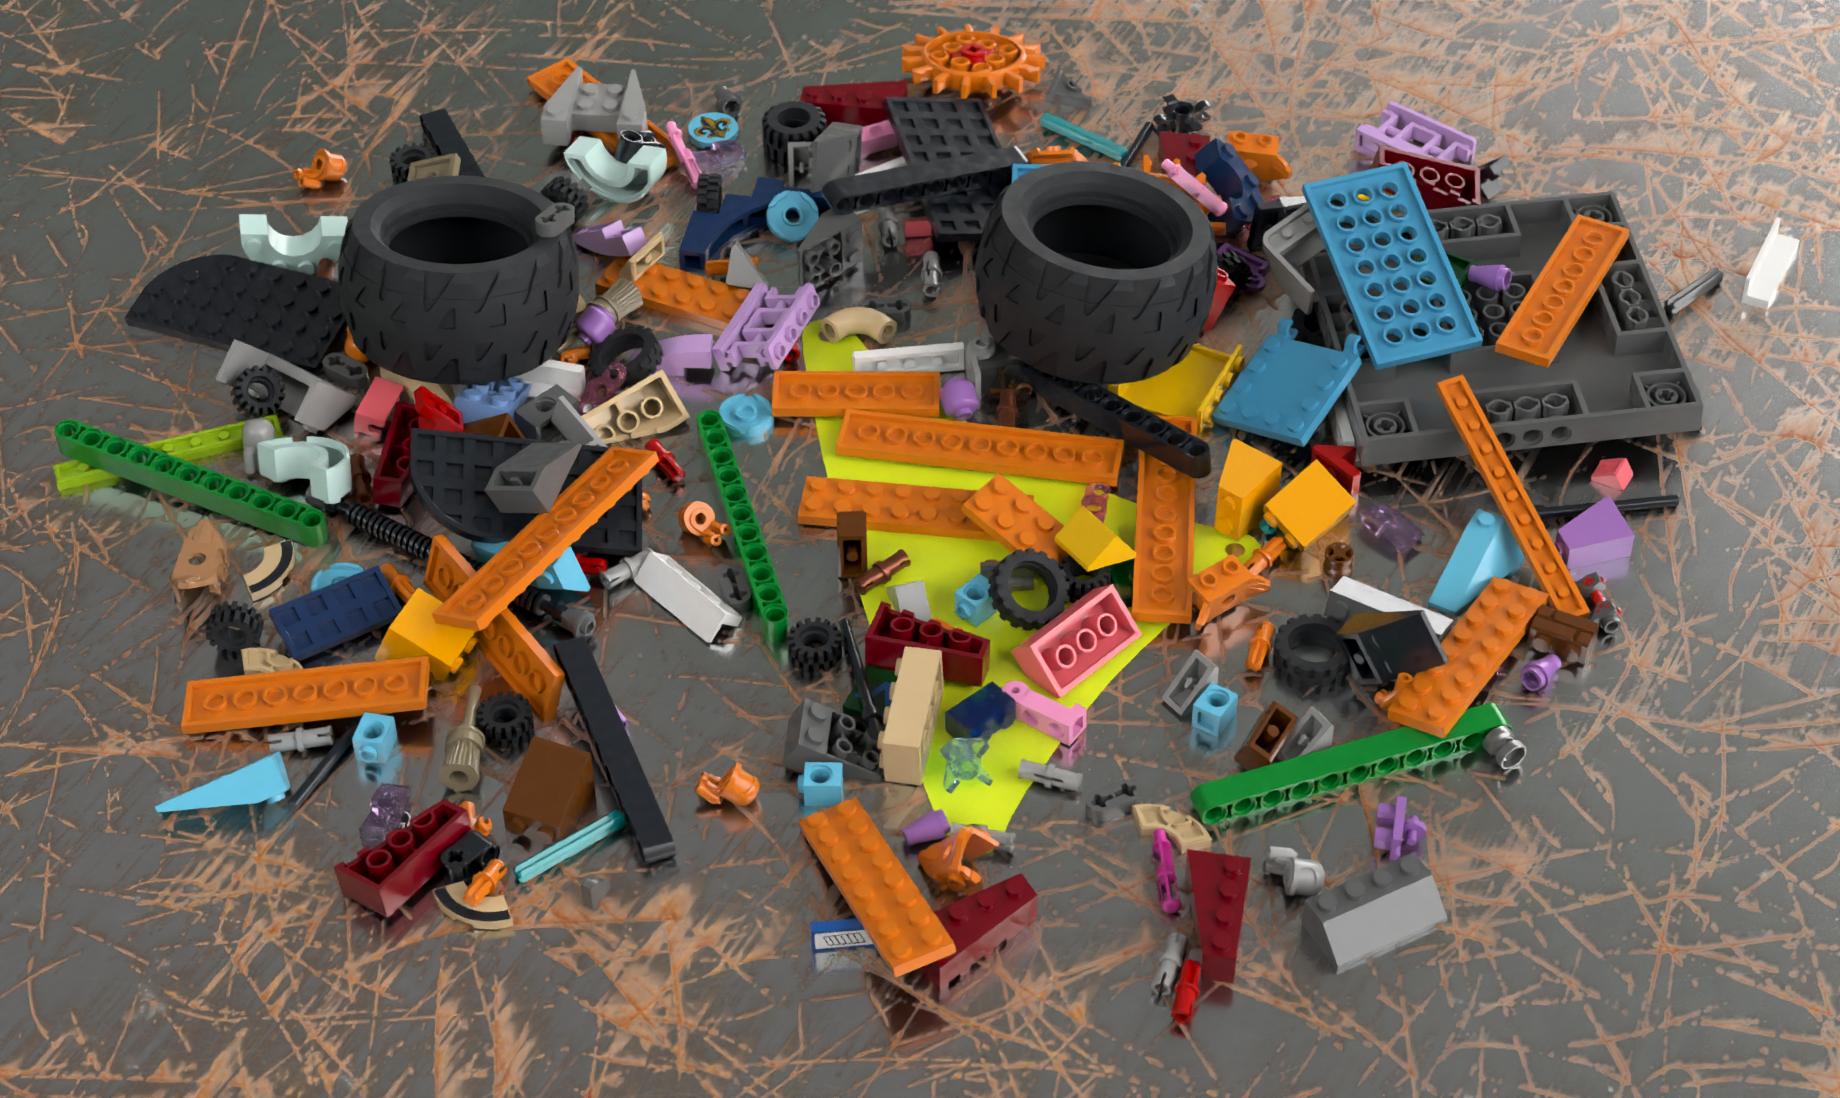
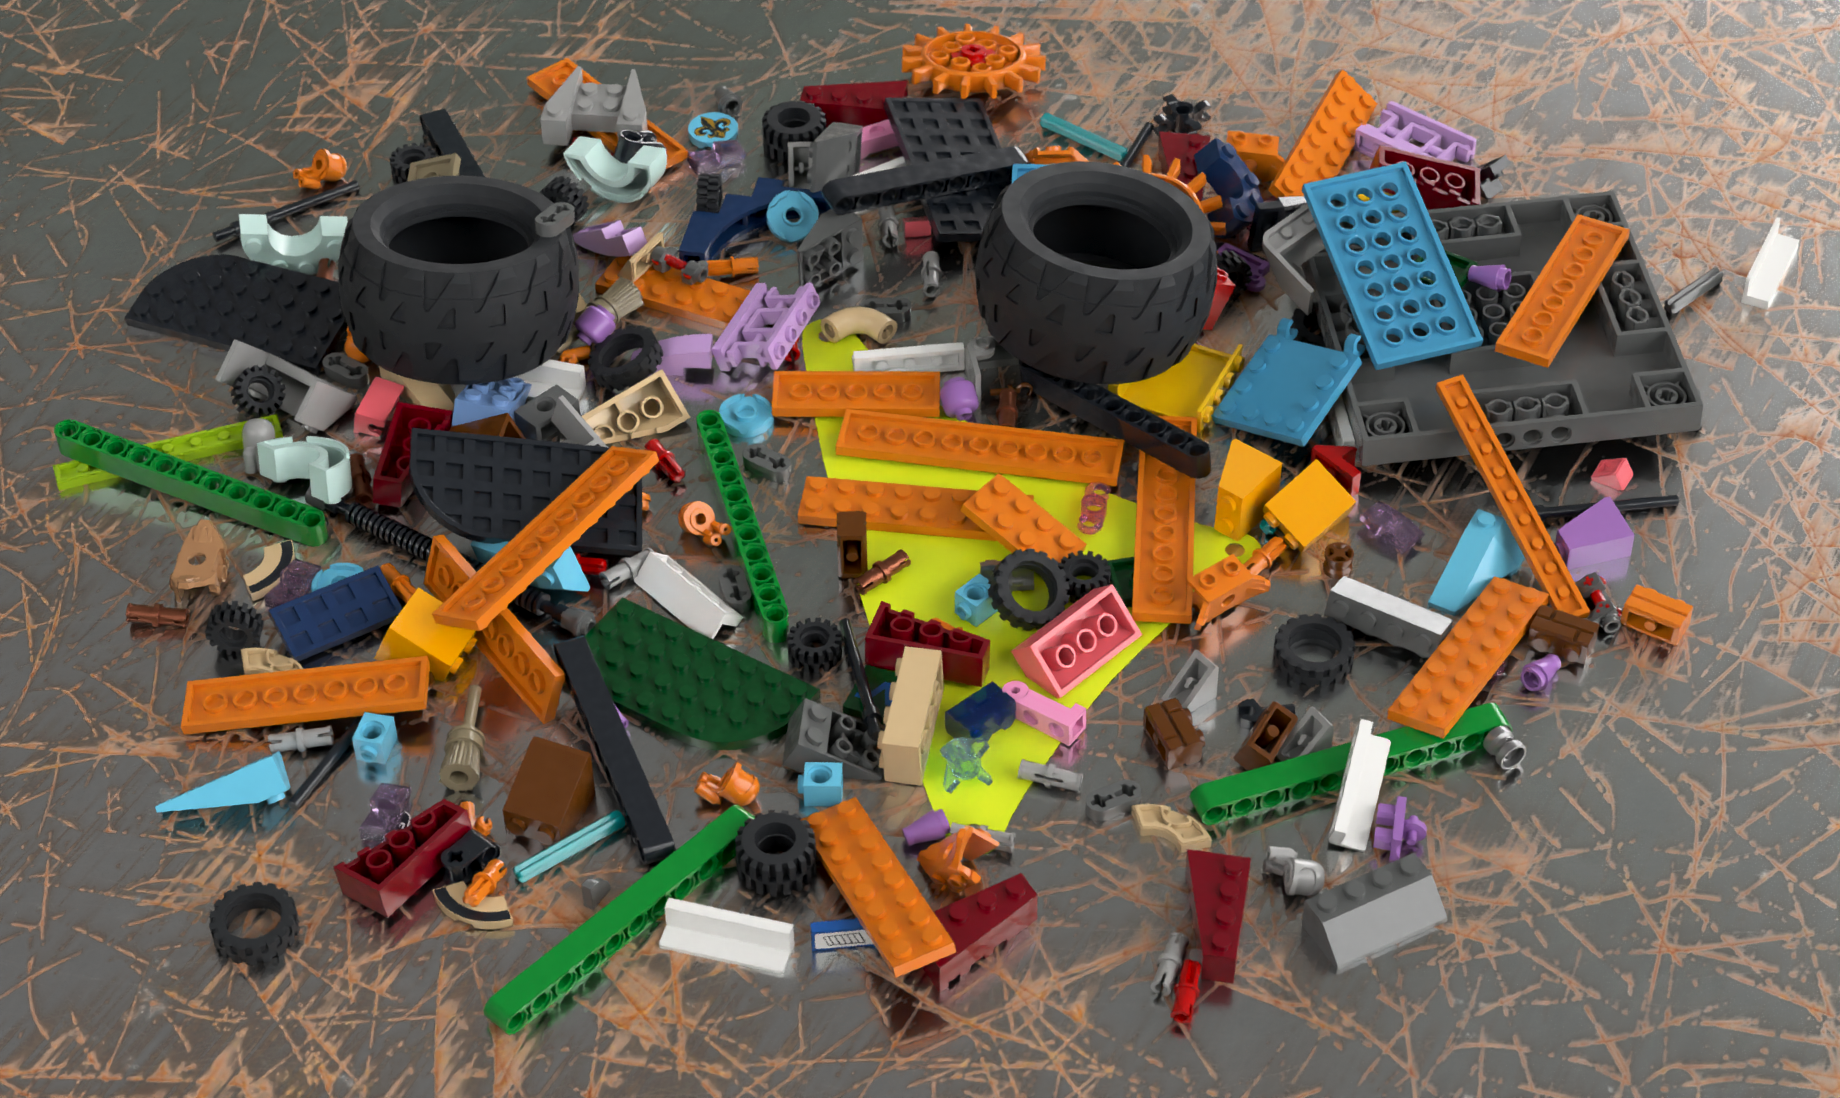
red slope [414,385,465,433] -> none
black tyre [477,691,534,749] -> none
dark grey slope [485,443,582,513] -> none
clear pink piece [579,362,627,416] -> none
bright pink piece [665,121,702,190] -> none
light grey slope [726,240,768,288] -> none
light grey slope [887,580,932,622] -> none
dark grey tile [1046,67,1093,109] -> none
yellow slope [1054,505,1136,572] -> none
dark pink piece [1152,829,1181,913] -> none
bright pink piece [1161,159,1227,217] -> none
medium azure brick [1192,682,1238,738] -> none
orange axle [1245,621,1276,672] -> none
black slope [1335,610,1449,684] -> none
orange arm [1374,672,1413,710] -> none
none -> copper pin [126,603,190,628]
none -> black tyre [209,882,299,965]
none -> black bar [212,180,360,242]
none -> clear purple slope [265,559,321,608]
none -> green beam [483,804,755,1035]
none -> dark green plate [557,597,820,750]
none -> dark grey piece [651,246,708,285]
none -> white panel [659,898,795,974]
none -> black tyre [735,810,817,896]
none -> dark grey beam [742,444,791,482]
none -> reddish brown brick [1143,698,1205,770]
none -> black bar [1237,699,1295,730]
none -> orange plate [1268,69,1378,198]
none -> white panel [1328,719,1391,852]
none -> orange brick [1620,584,1693,646]

